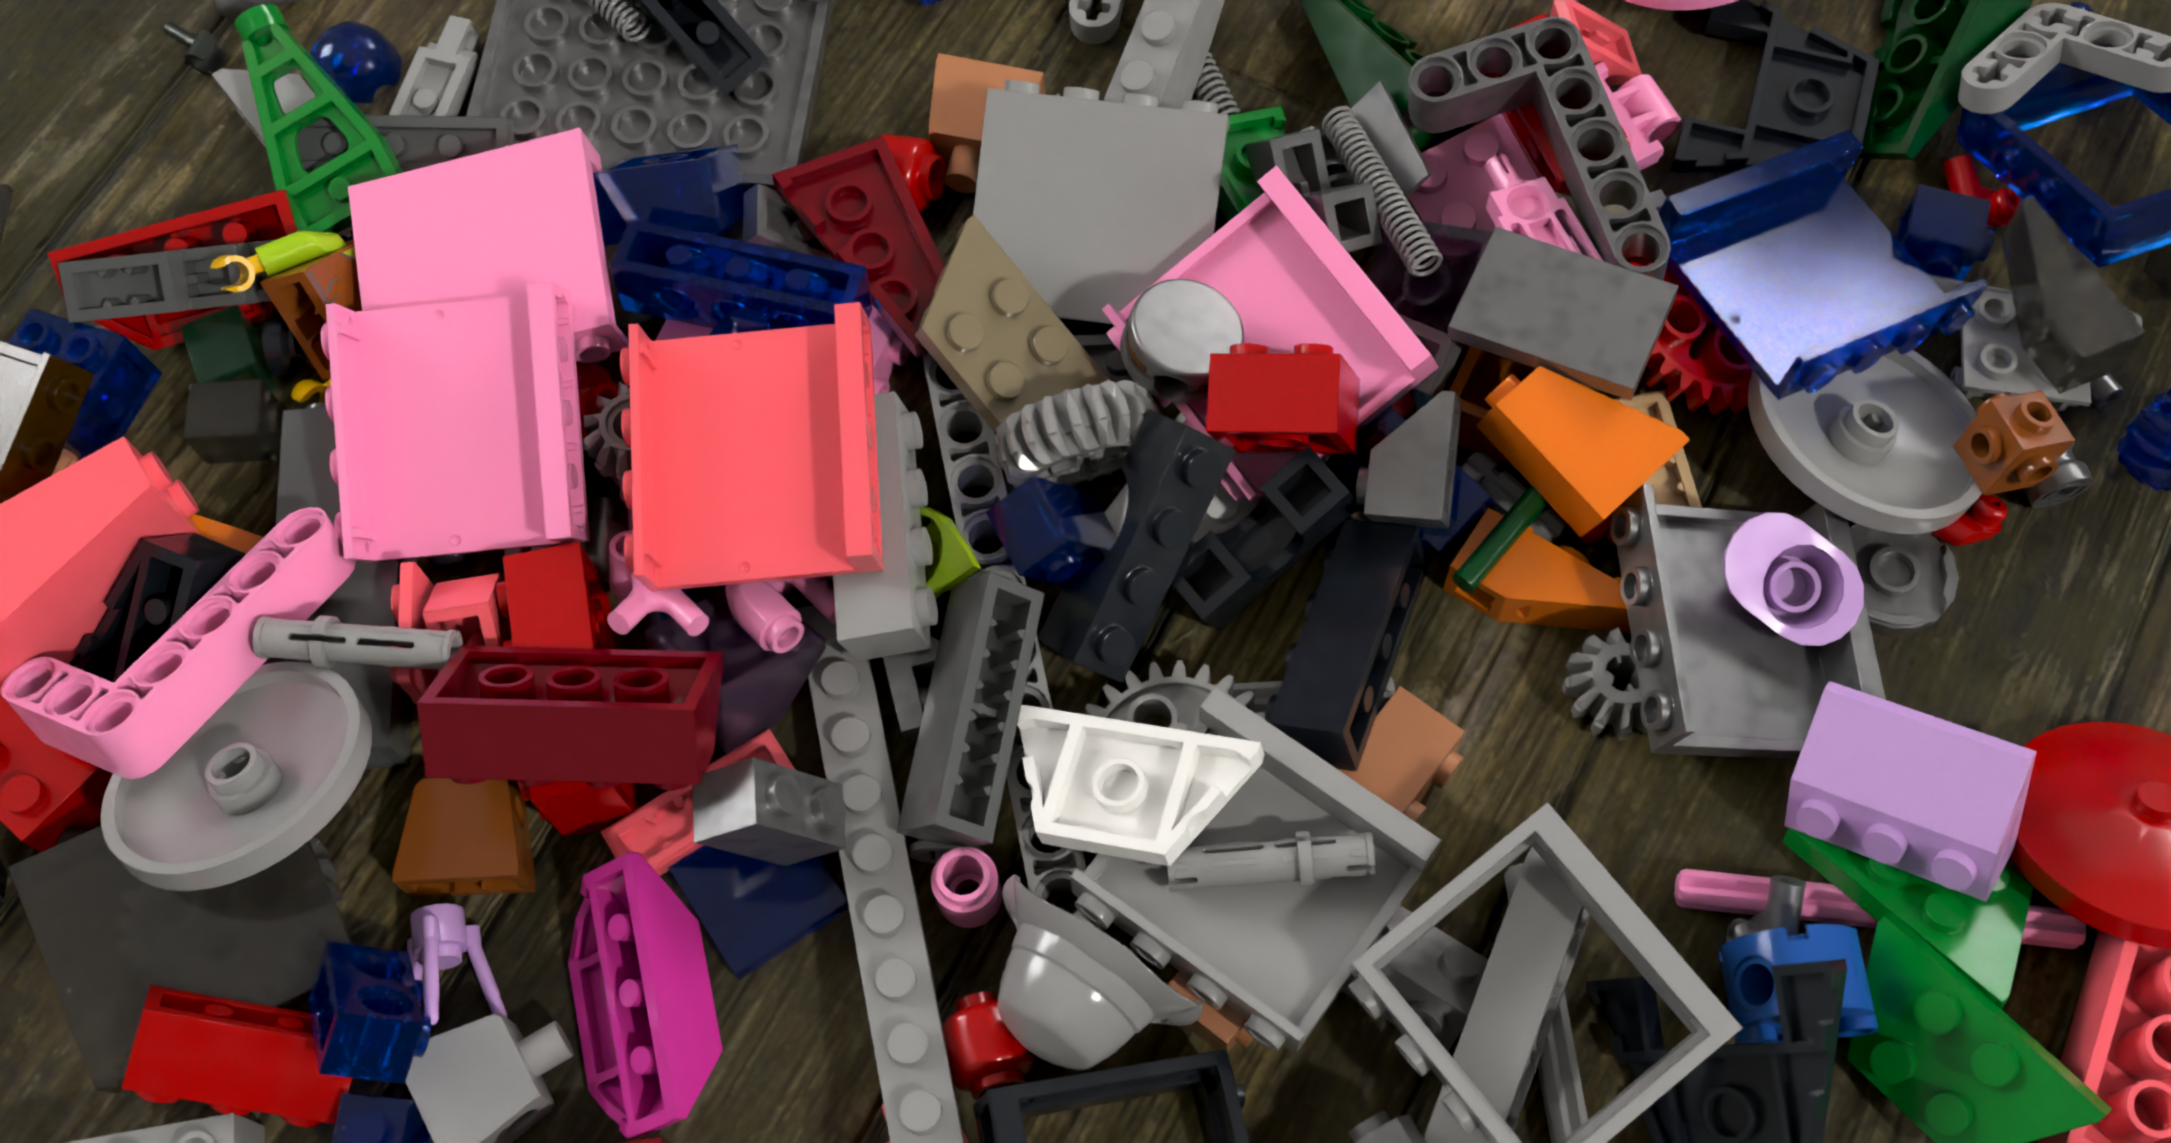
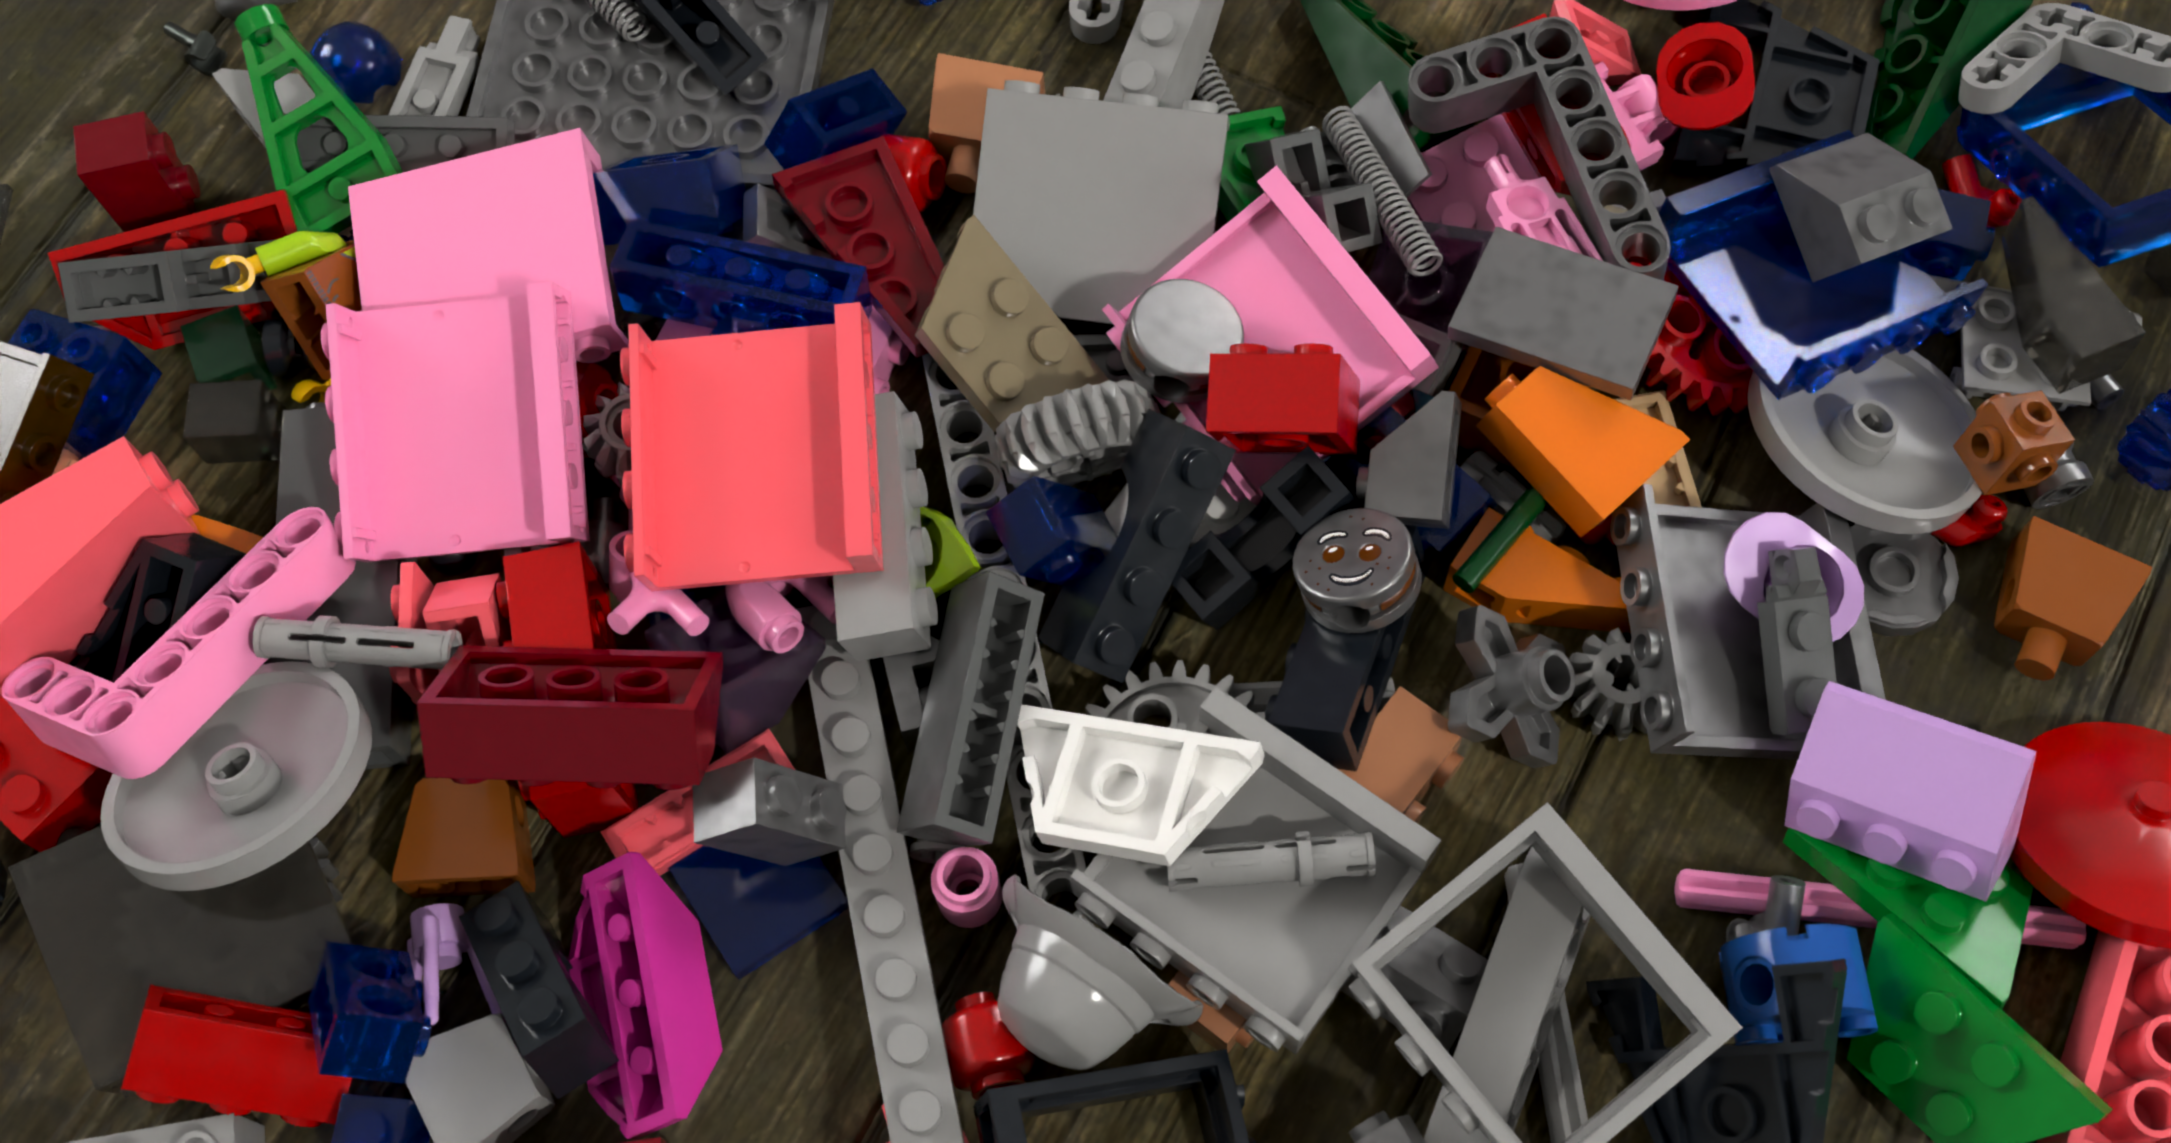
none -> dark red brick [73,111,201,232]
none -> black arch [459,881,619,1099]
none -> clear blue brick [764,68,908,170]
none -> flat silver head [1293,508,1422,633]
none -> flat silver plant [1448,605,1575,768]
none -> red piece [1656,22,1755,130]
none -> dark grey hinge [1757,547,1837,735]
none -> flat silver slope [1769,133,1953,283]
none -> dark orange torso [1994,516,2153,681]

